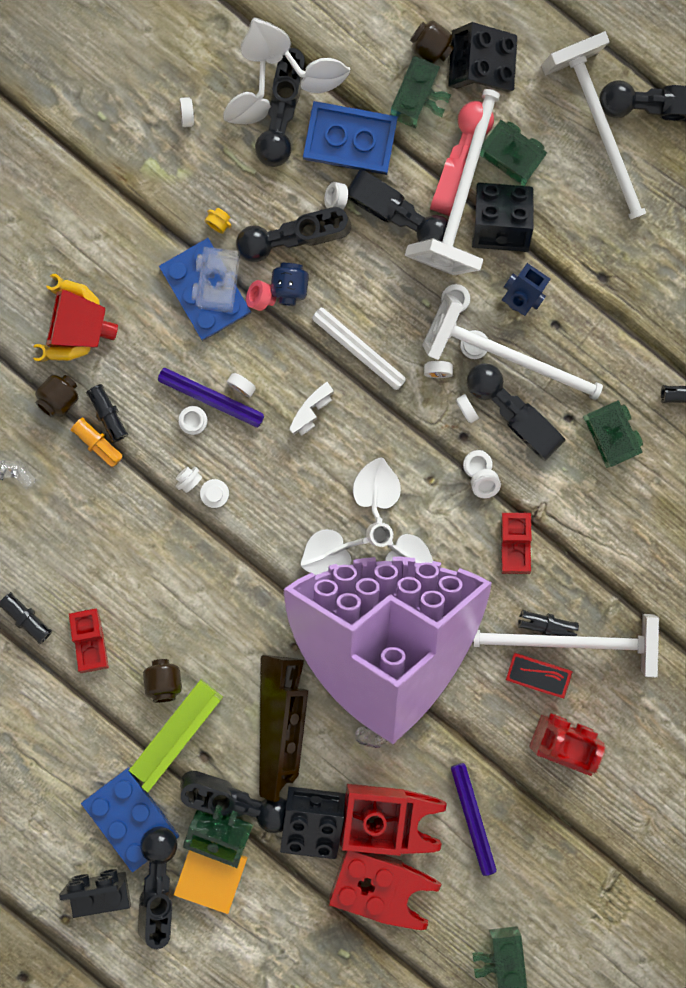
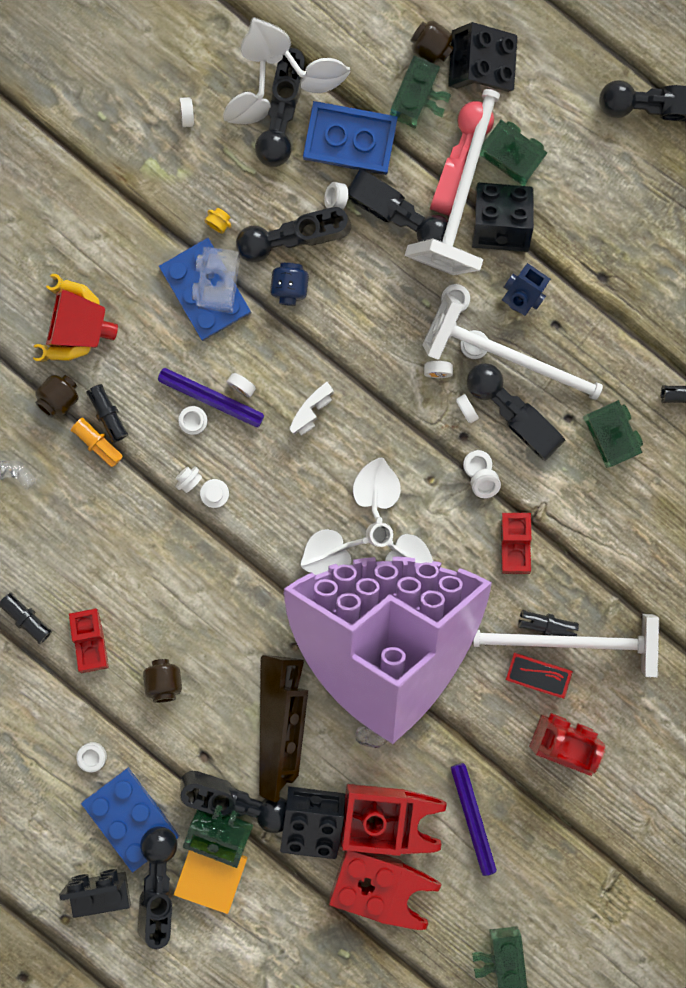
lime fence [129,679,223,792] -> none
coral tile [246,280,276,311] -> none
white axle [312,308,406,390] -> none
white tile [541,31,646,220] -> none
none -> white tile [76,742,107,772]

